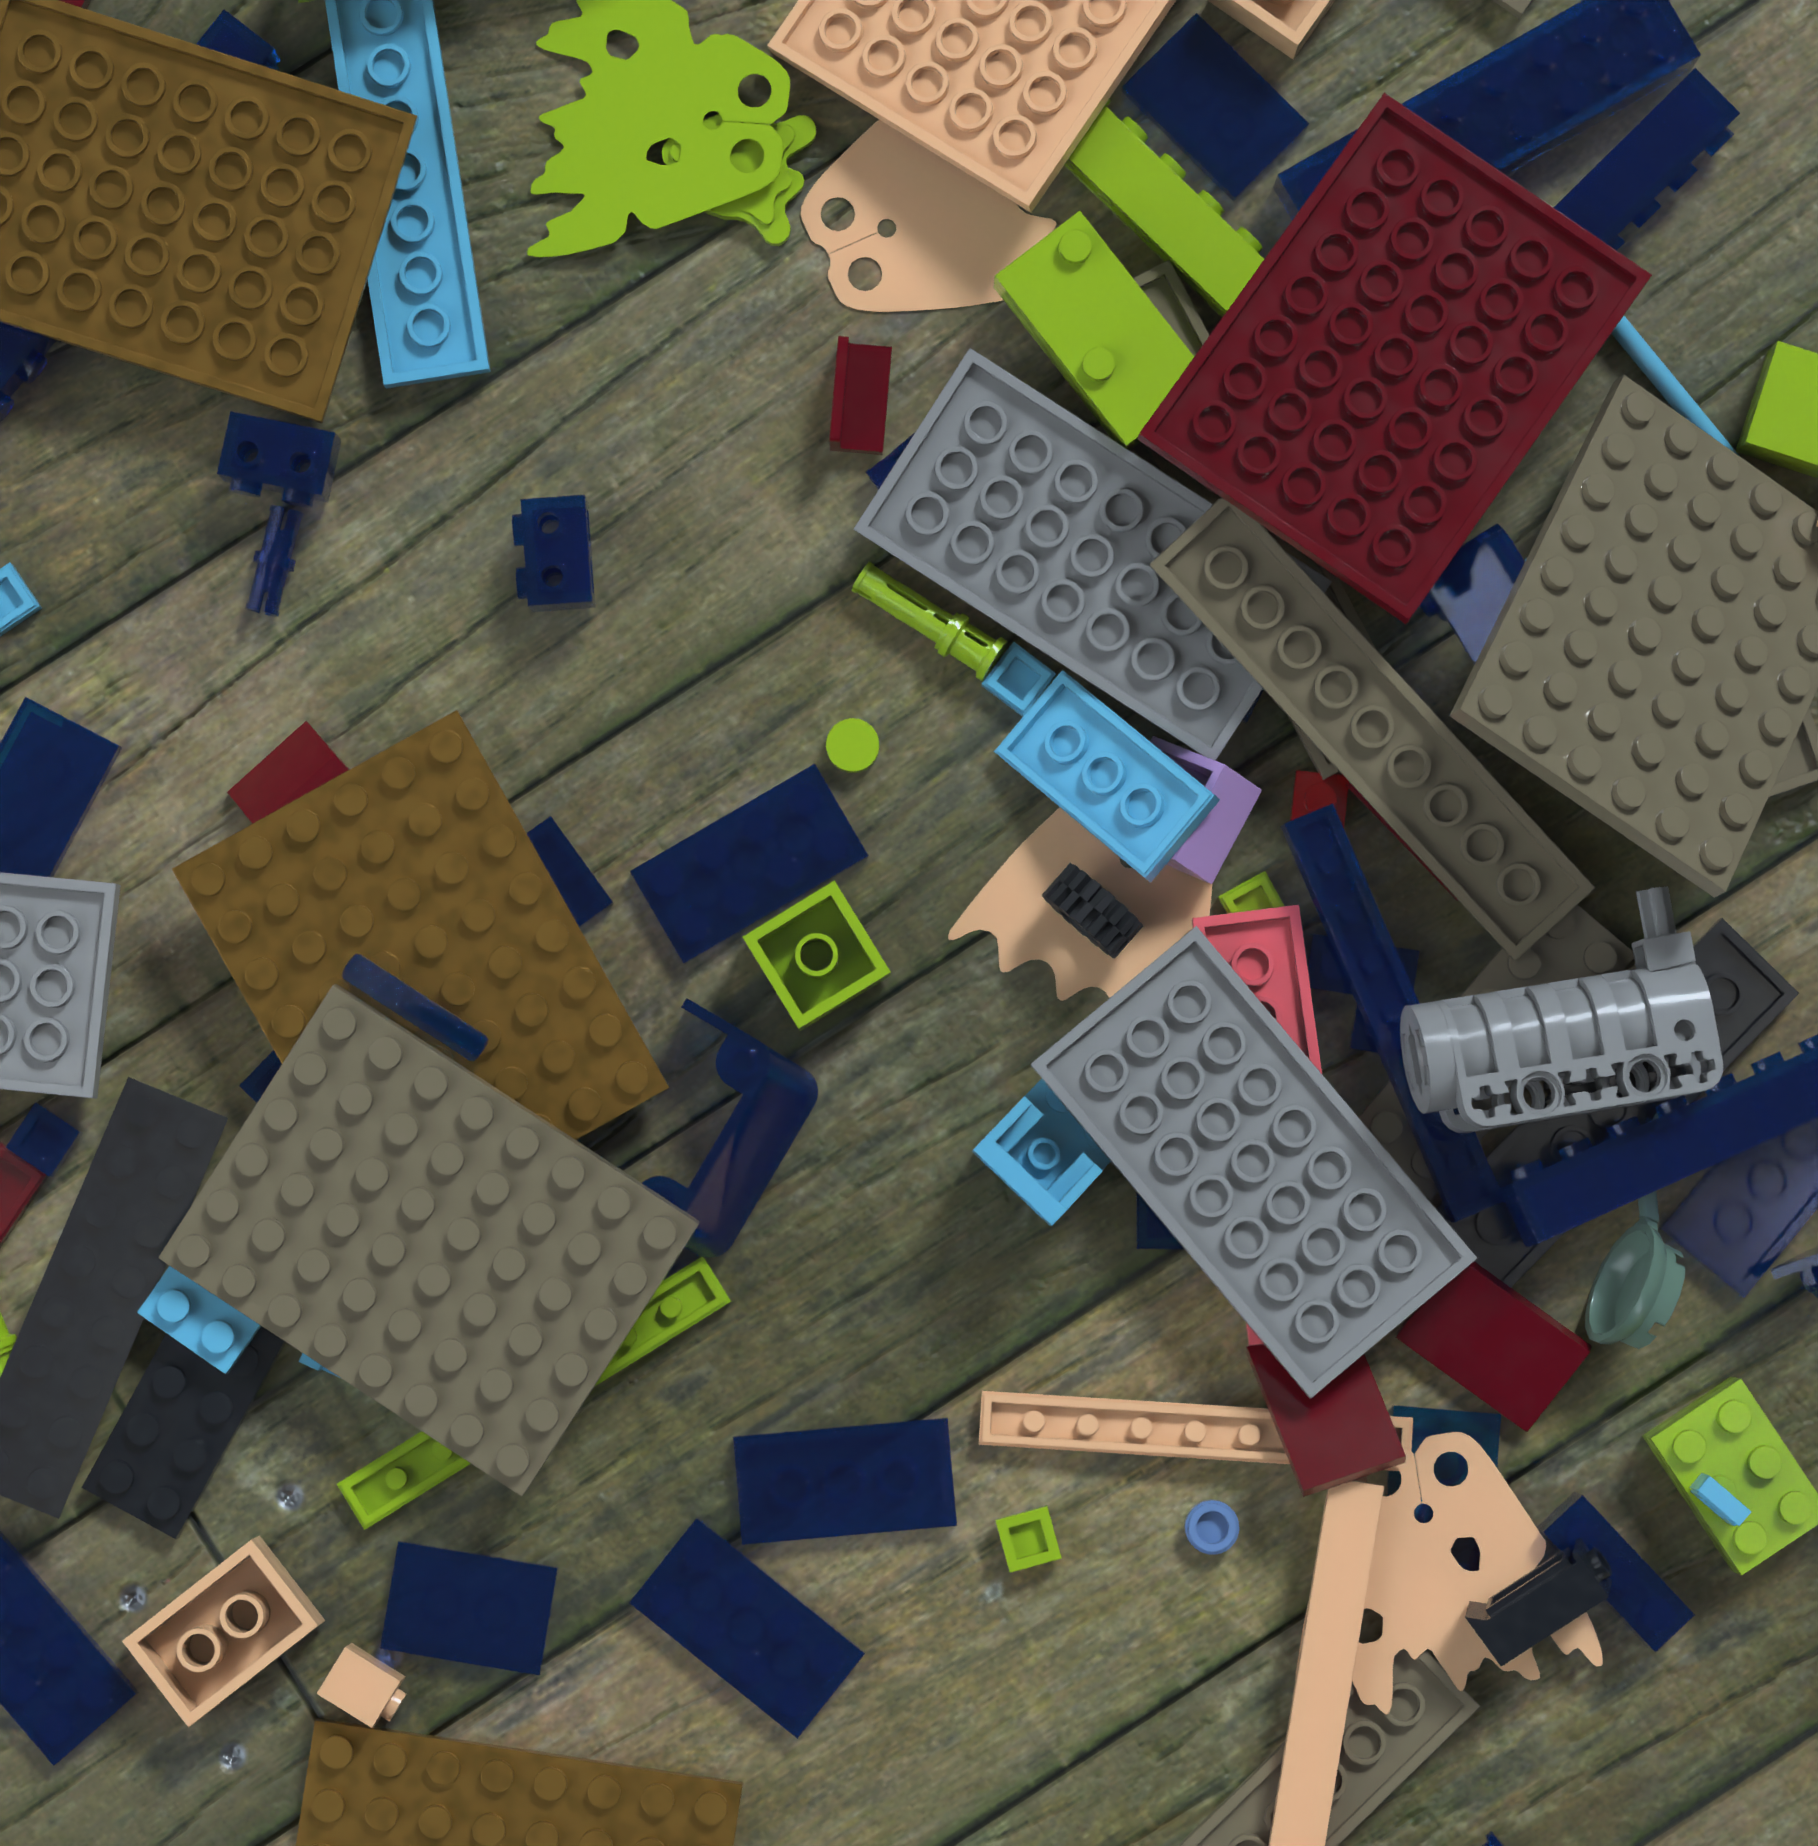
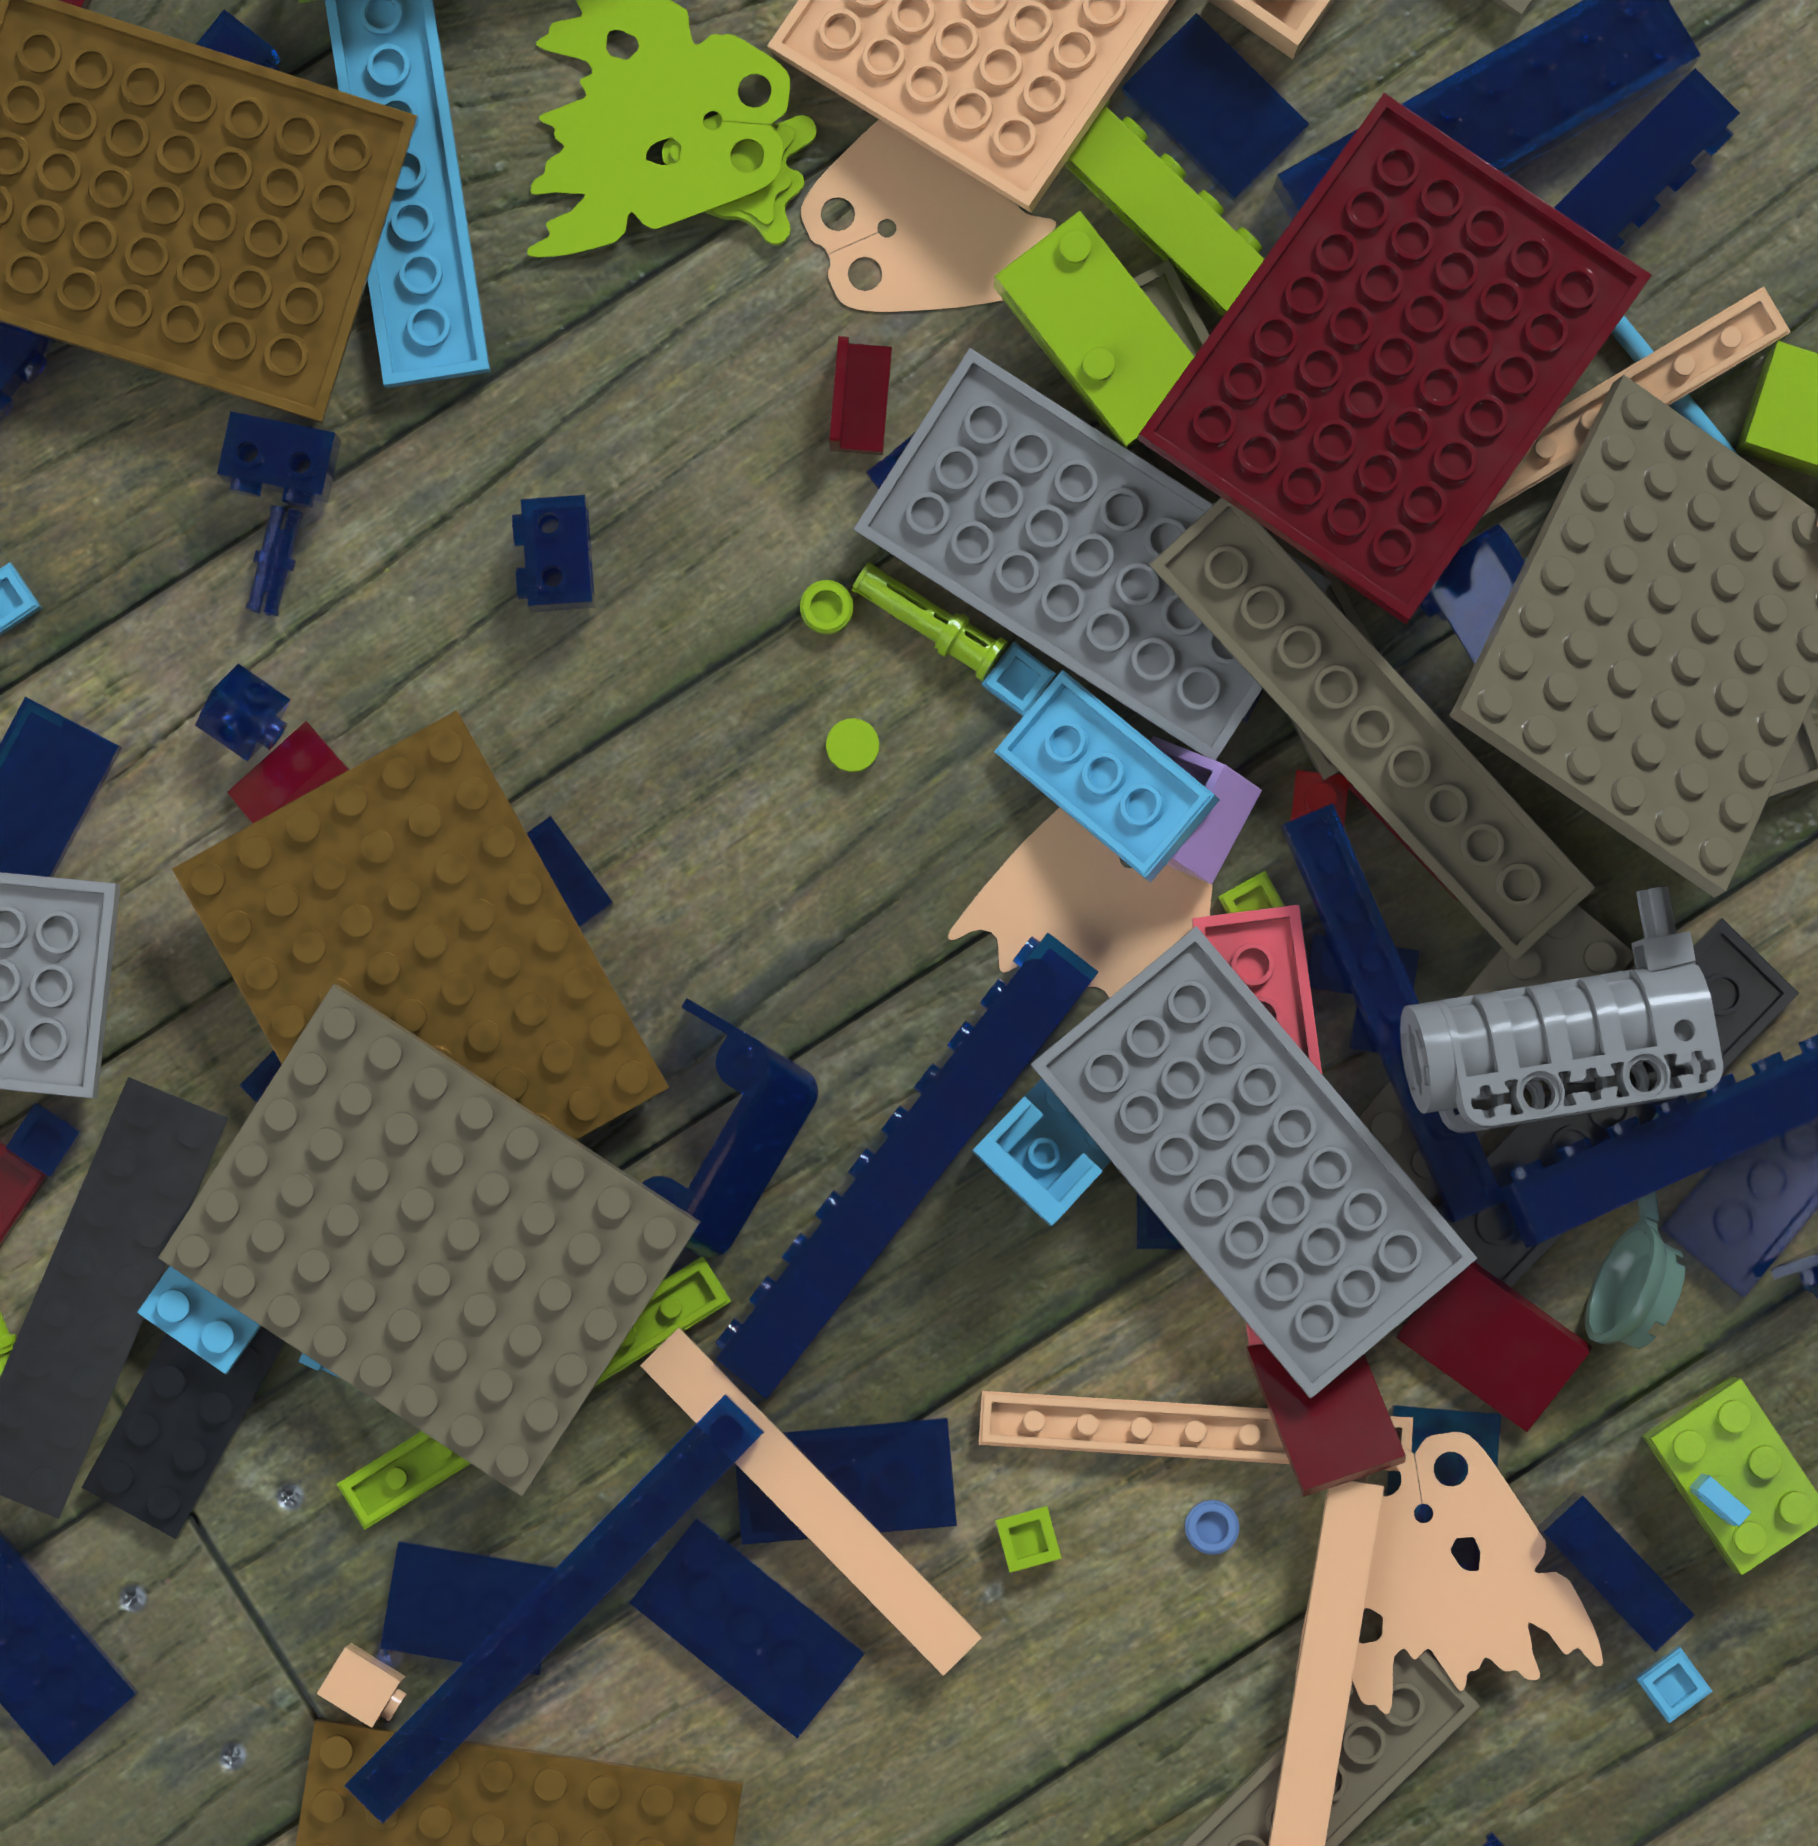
light nougat brick [122,1536,325,1728] -> none
clear blue axle [342,954,488,1061] -> none
clear blue plate [630,764,869,965] -> none
lime brick [742,880,891,1031] -> none
black tyre [1042,863,1143,958] -> none
black window [1465,1537,1613,1667] -> none
none -> clear blue brick [195,663,291,762]
none -> clear blue plate [344,1393,765,1824]
none -> light nougat tile [640,1327,982,1676]
none -> clear blue brick [715,932,1098,1399]
none -> lime tile [800,580,853,635]
none -> light nougat tile [1483,286,1791,516]
none -> medium azure tile [1635,1646,1713,1723]

